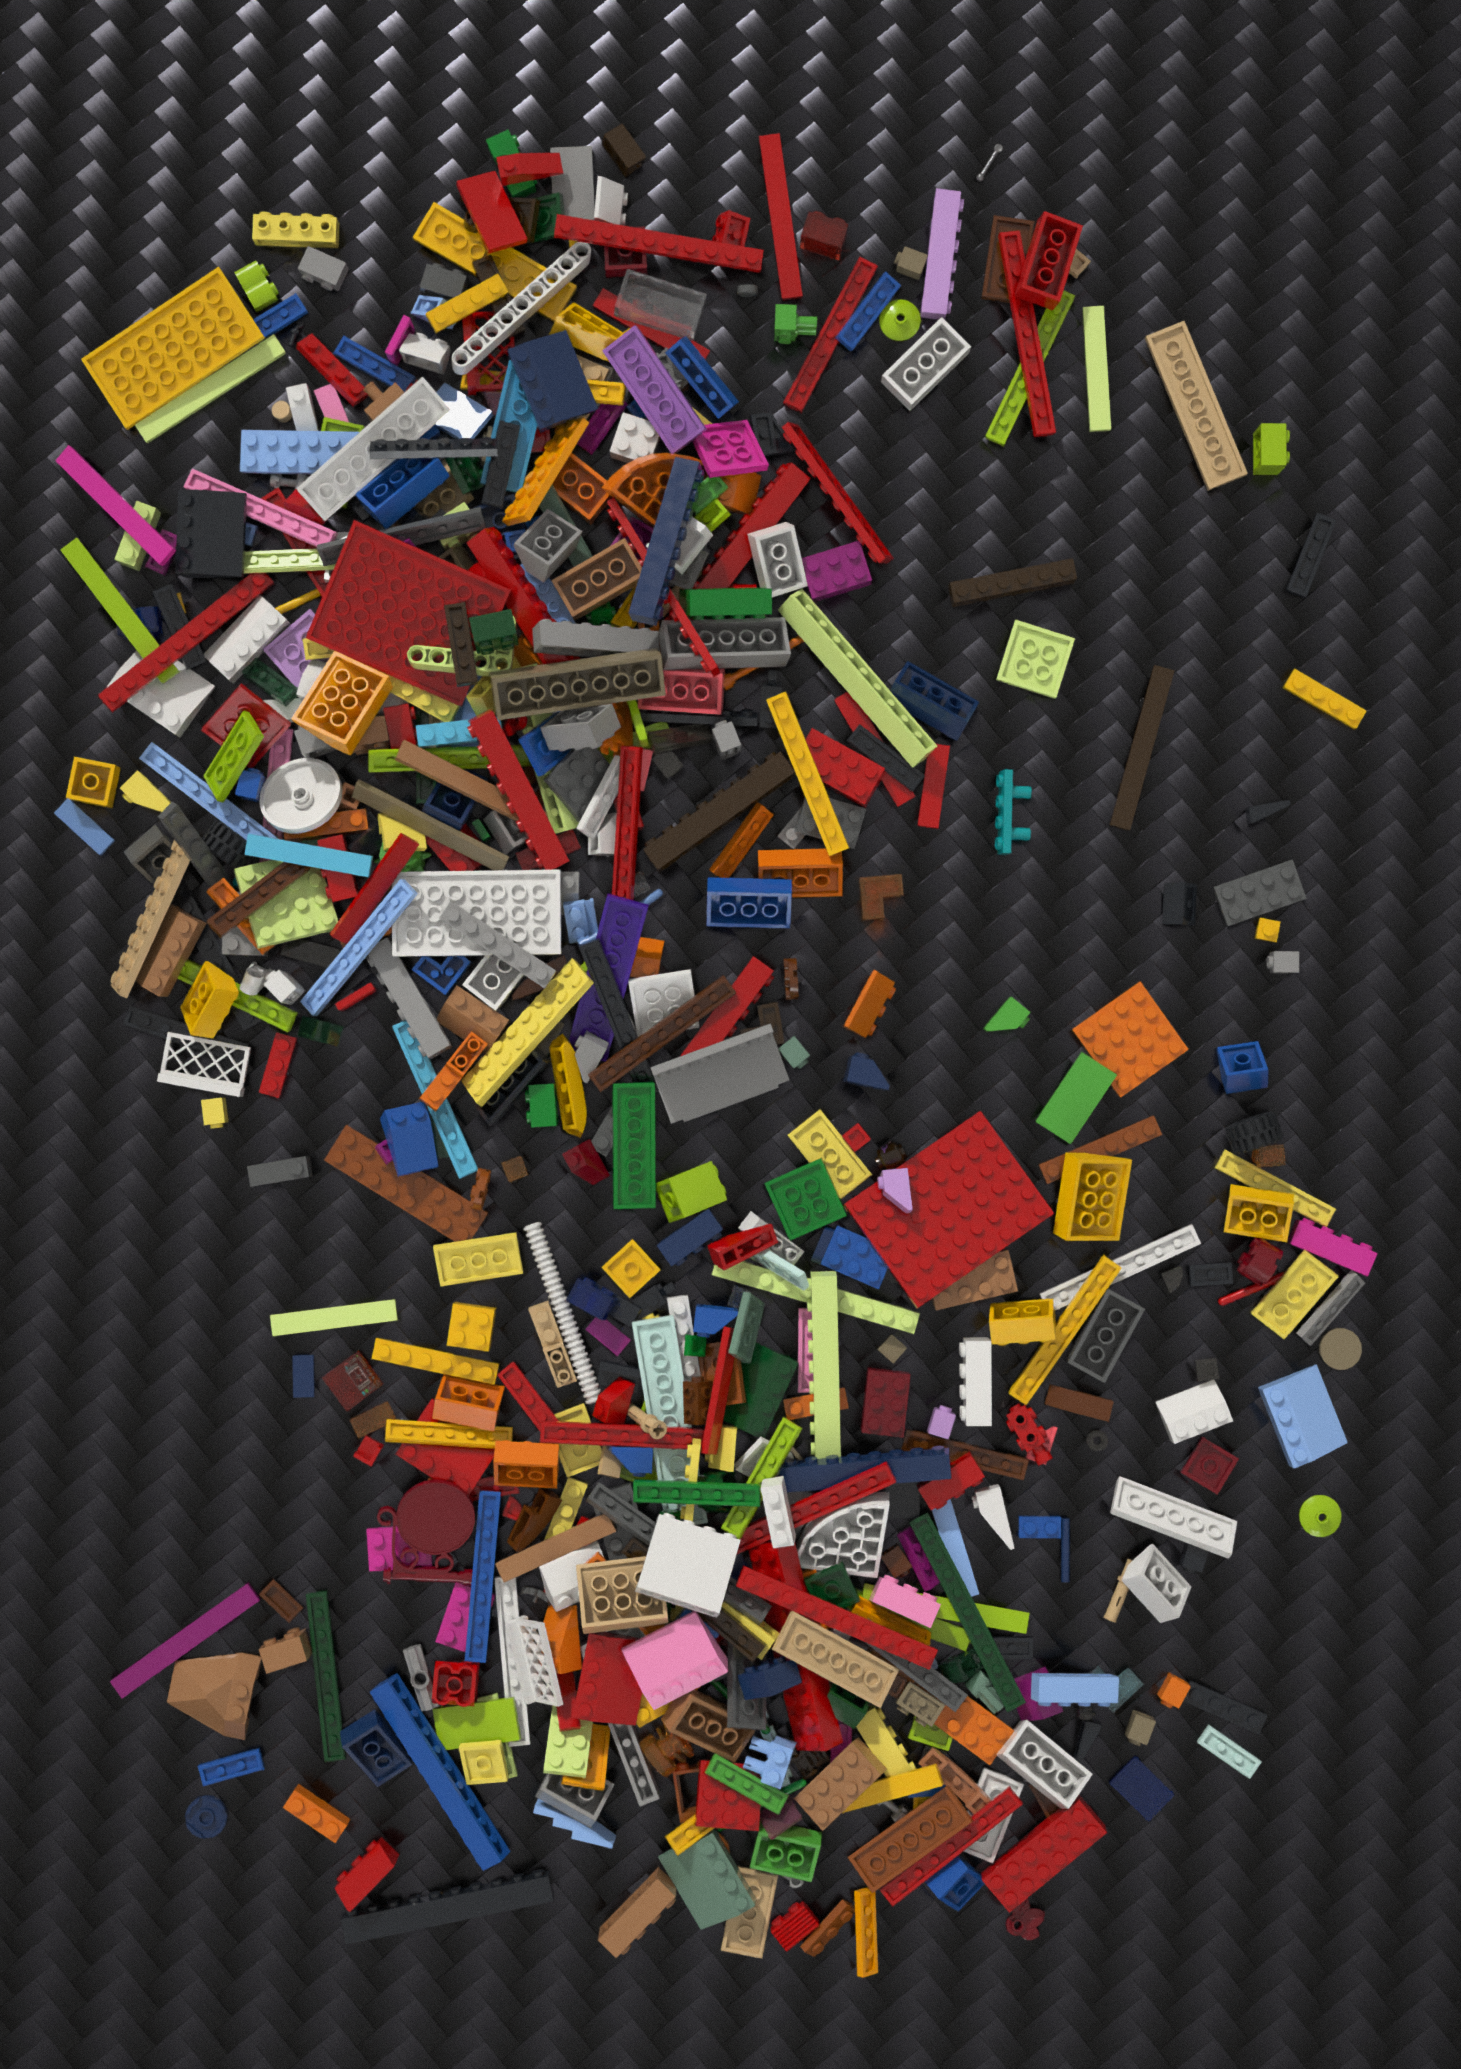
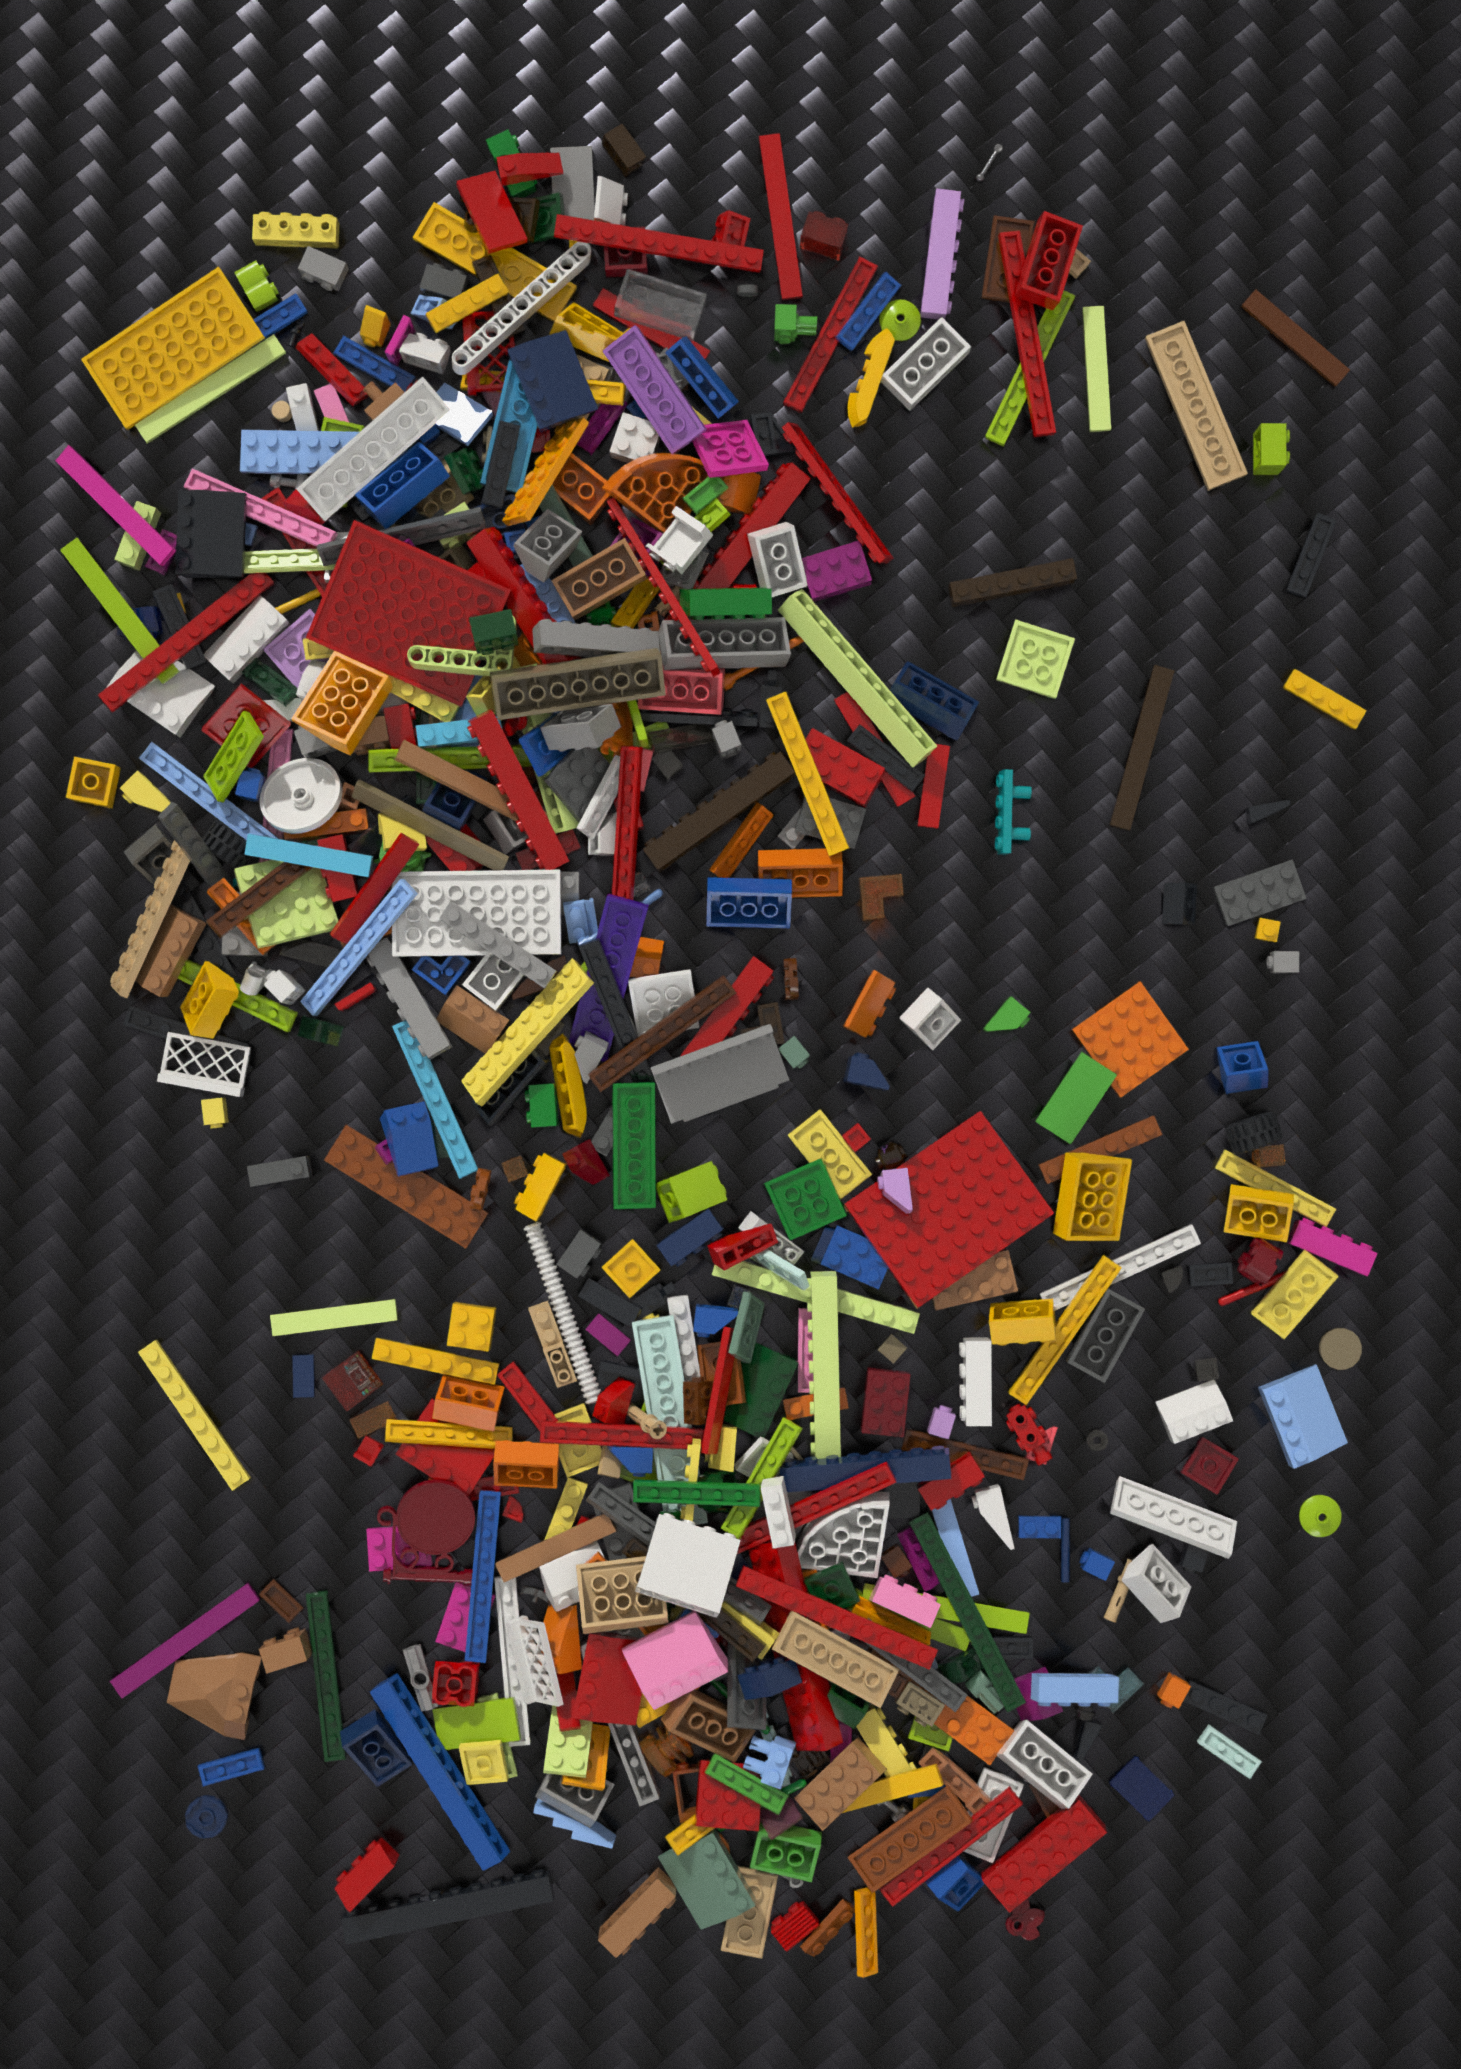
medium blue tile [54,798,115,856] -> none
red plate [259,1032,297,1098] -> none
orange brick [283,1784,350,1843] -> none
black plate [370,437,498,459] -> none
orange slope [419,1031,488,1112] -> none
light yellow tile [433,1232,523,1287] -> none
dark brown tile [444,602,478,687] -> none
green tile [472,818,491,842] -> none
reddish brown slope [507,1488,562,1552] -> none
clear blue brick [566,1277,617,1321] -> none
dark blue brick [629,457,704,626] -> none
green tile [684,1334,707,1357] -> none
dark tan brick [894,247,928,280] -> none
reddish brown slope [1045,1384,1114,1422] -> none
dark tan brick [1124,1710,1156,1746] -> none
light grey plate [1297,1270,1365,1346] -> none
none -> light yellow plate [138,1340,251,1491]
none -> yellow slope [360,305,391,348]
none -> yellow slope [514,1153,567,1221]
none -> dark grey brick [556,1229,602,1278]
none -> yellow brick [848,328,895,427]
none -> white slope [900,988,961,1050]
none -> blue brick [1080,1548,1115,1581]
none -> reddish brown tile [1241,289,1350,387]

